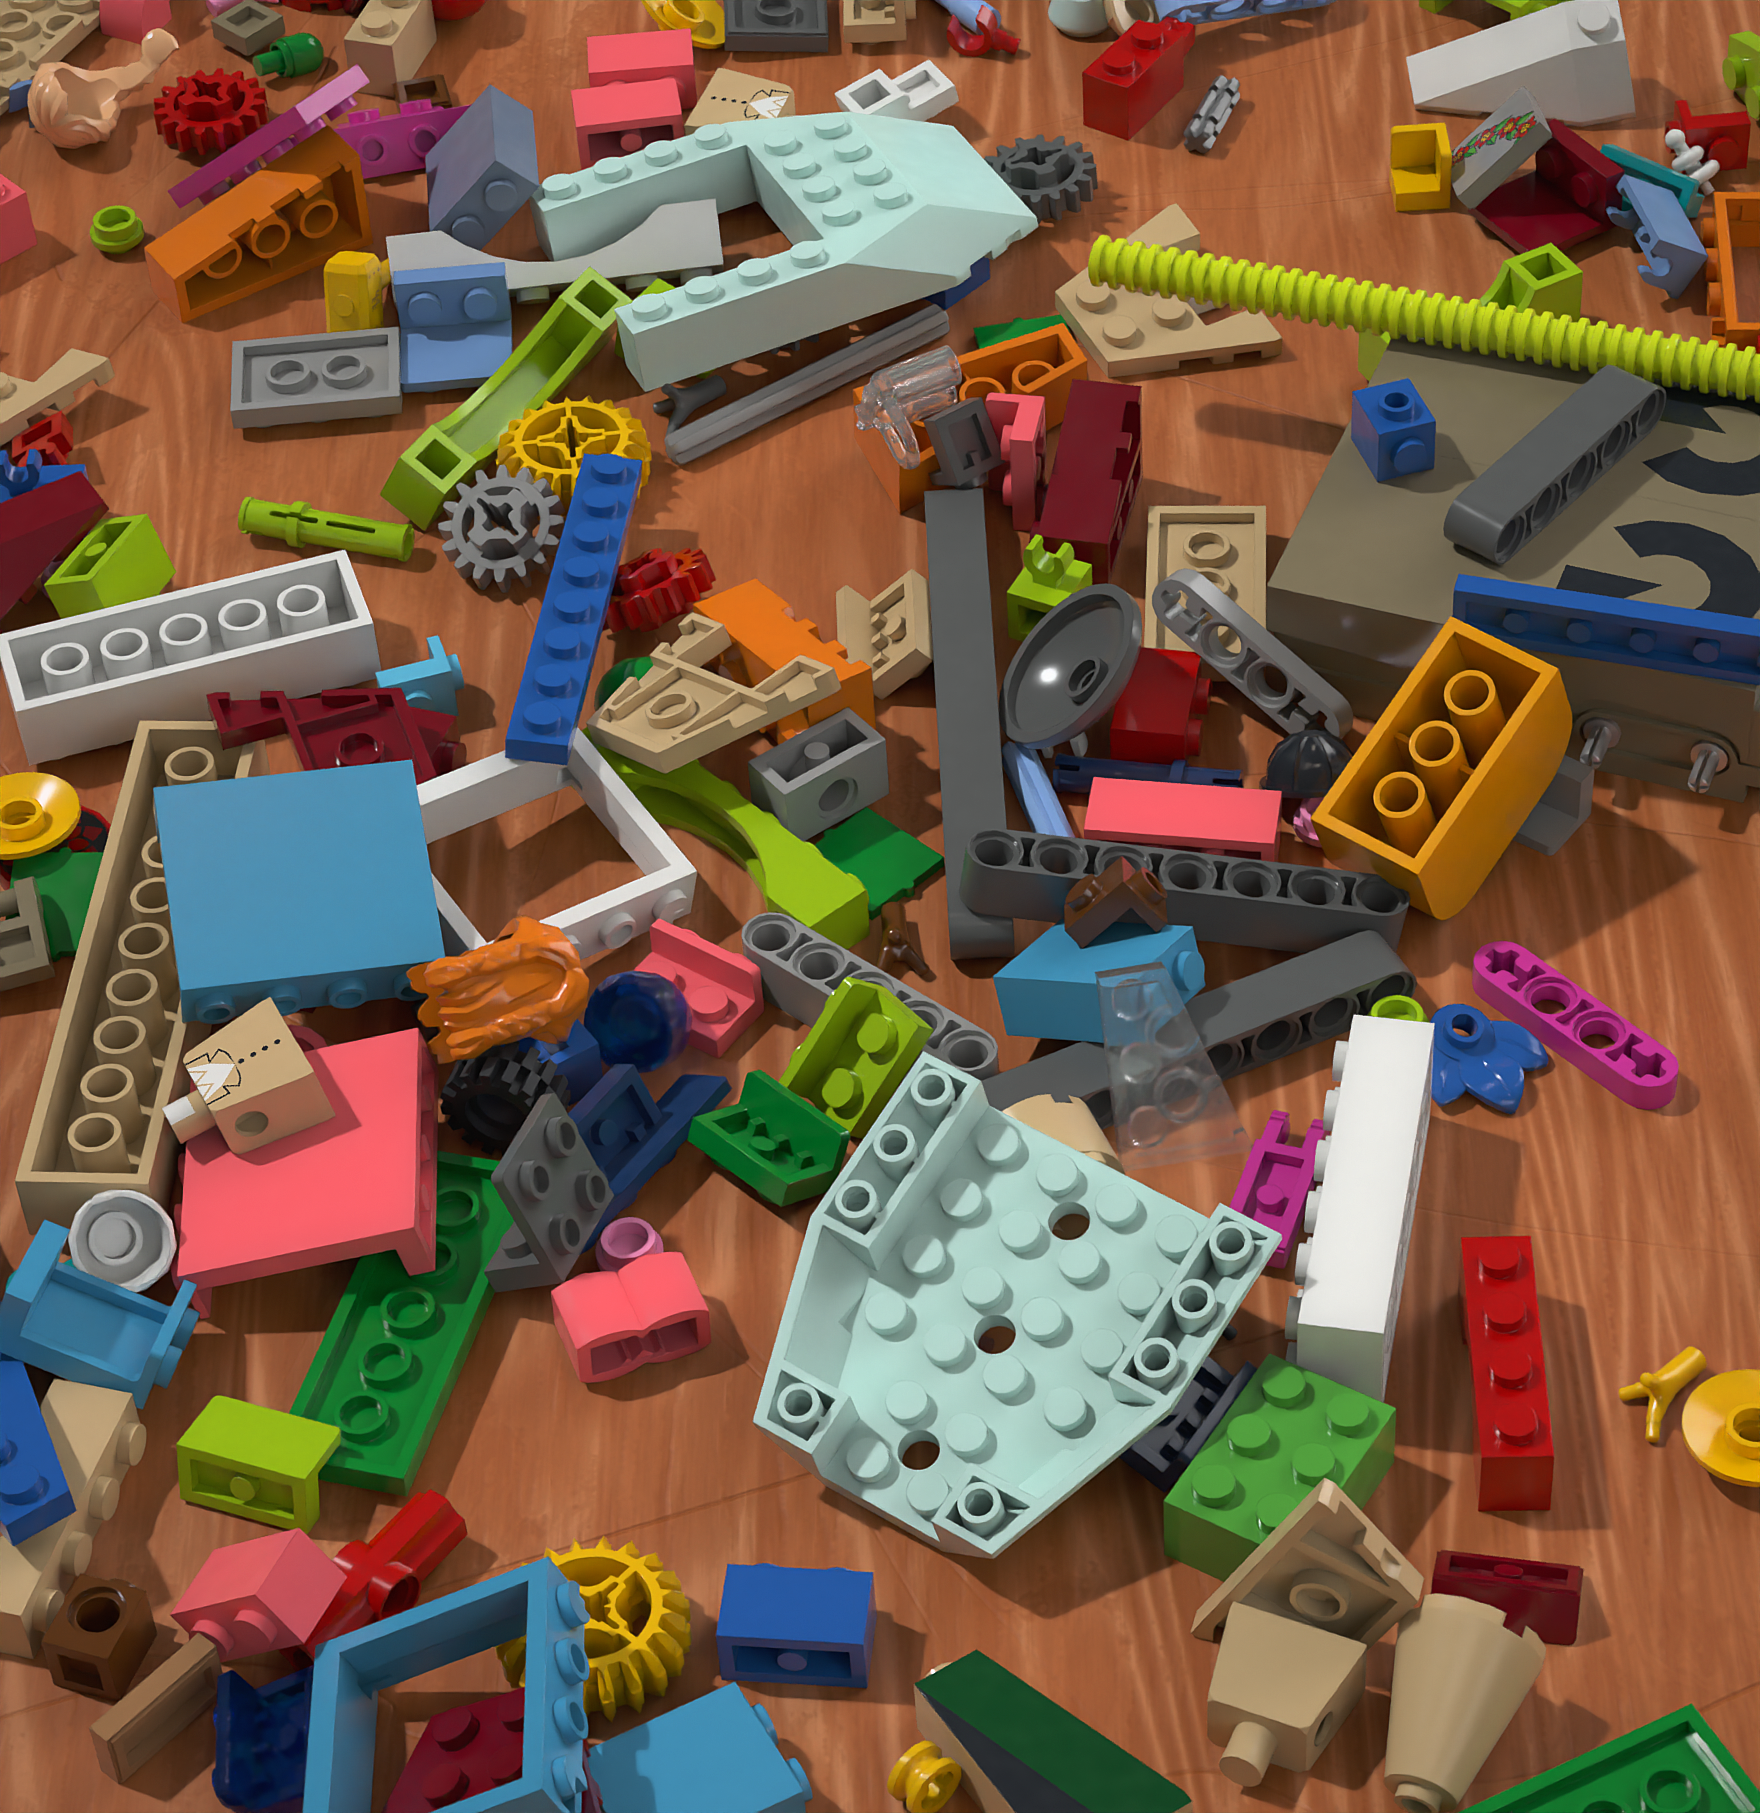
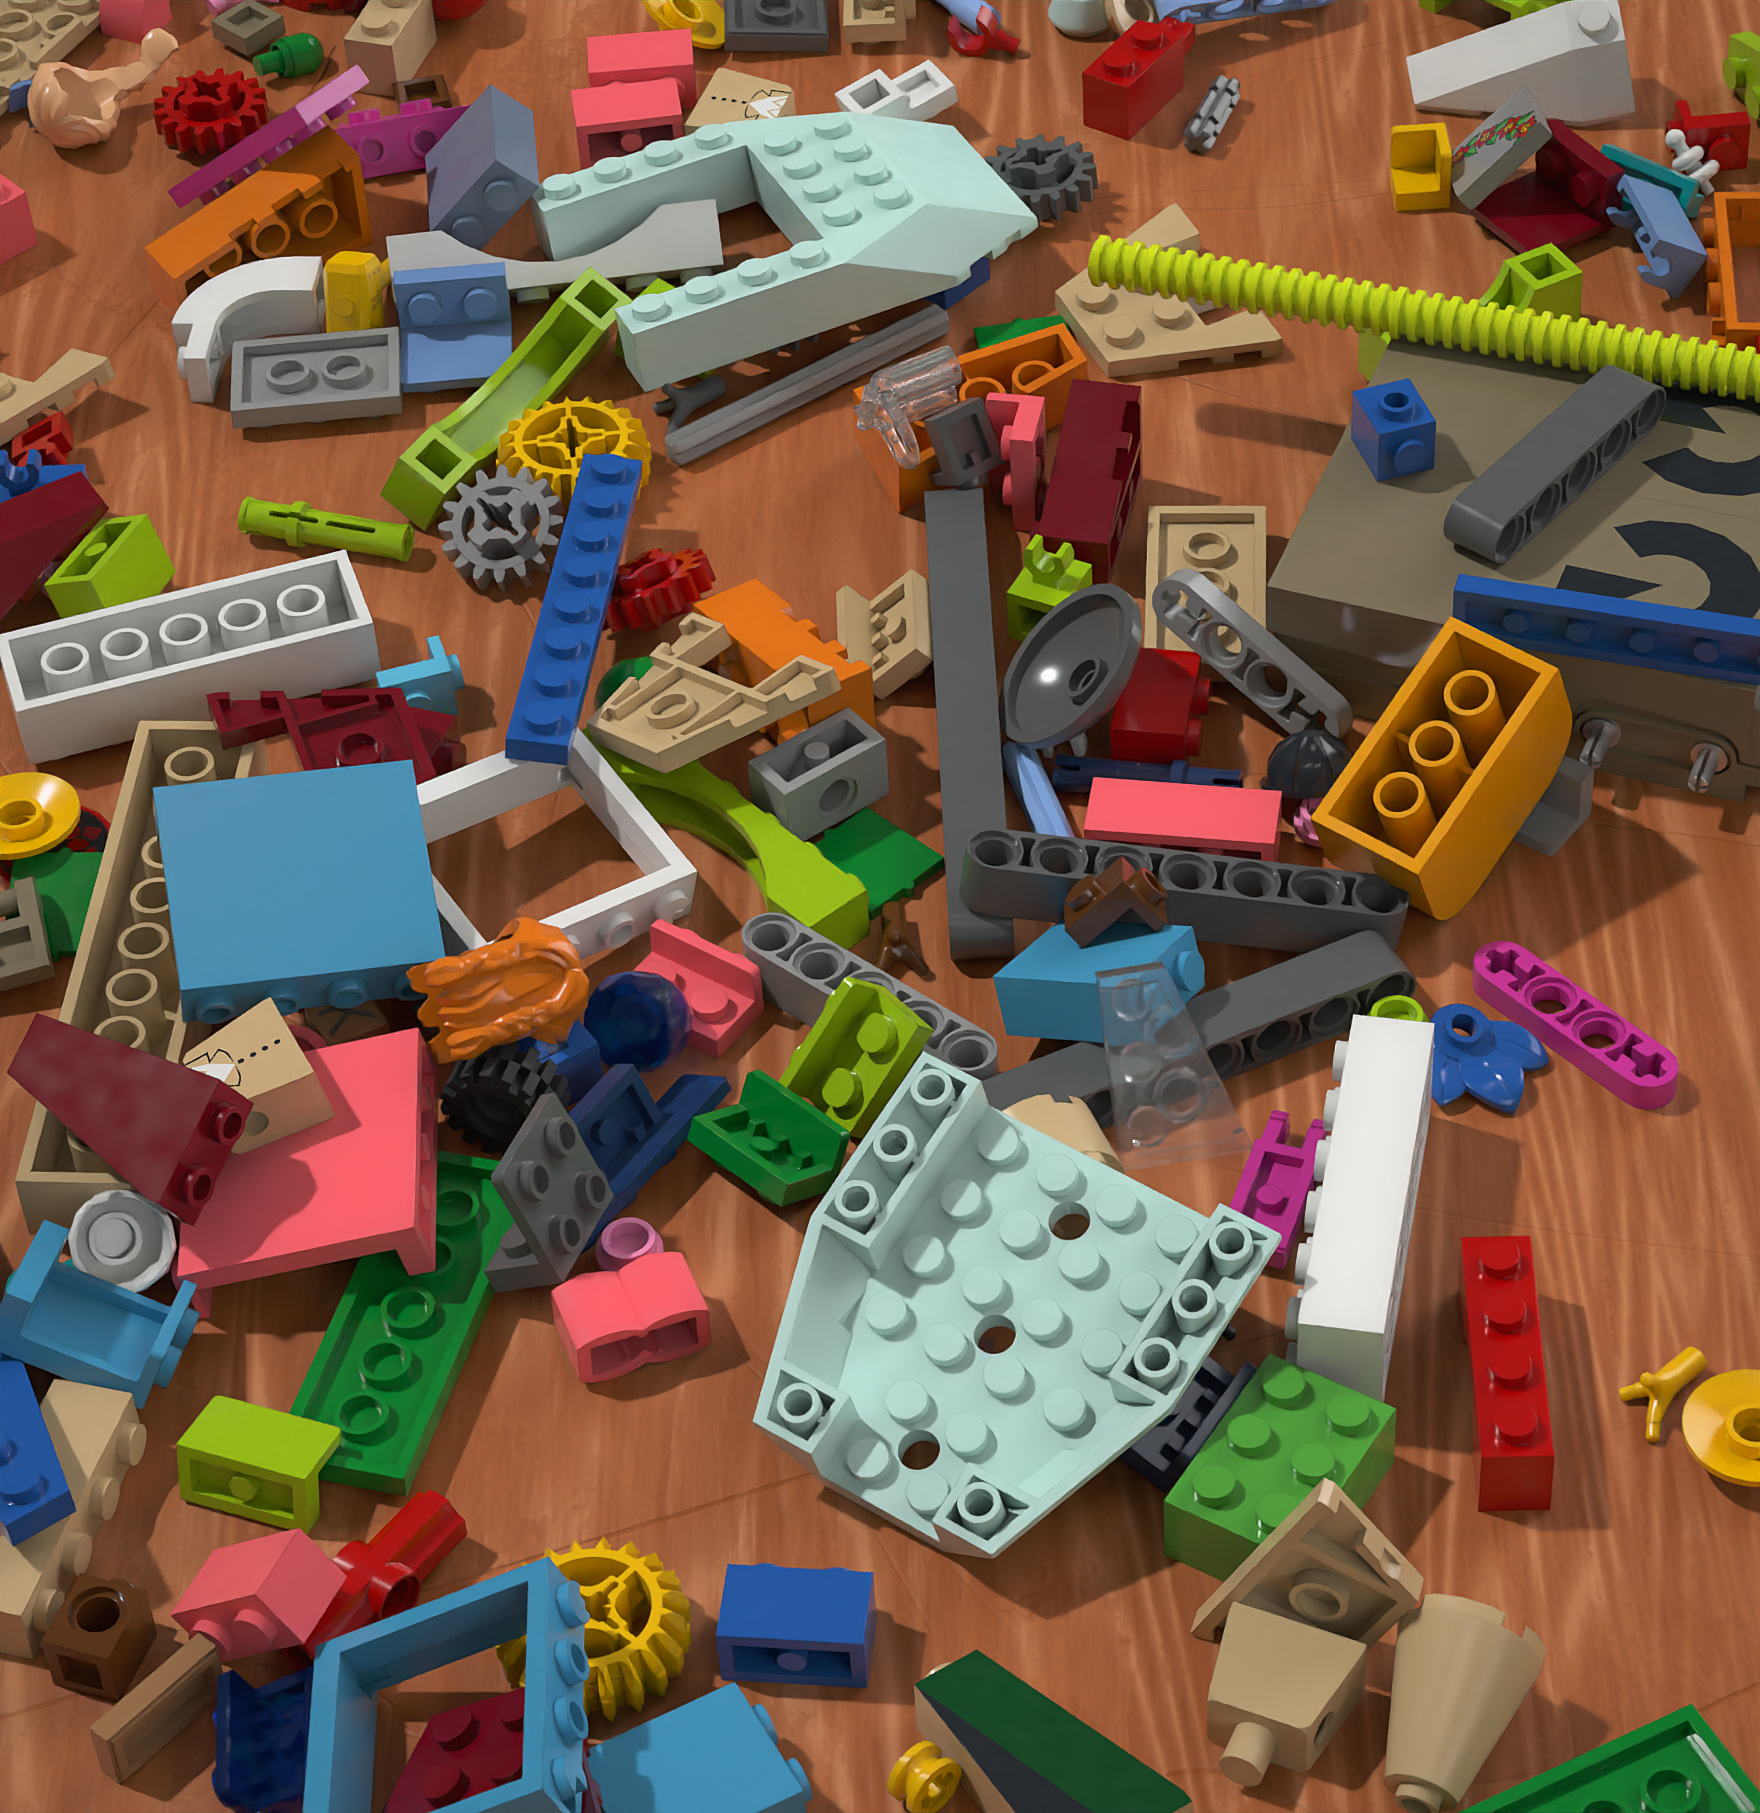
lime plate [90,205,145,254] -> none
dark red slope [1431,1550,1584,1645] -> none
none -> dark red slope [6,1013,254,1226]
none -> white arch [171,256,326,403]
none -> medium nougat tile [304,1000,391,1047]

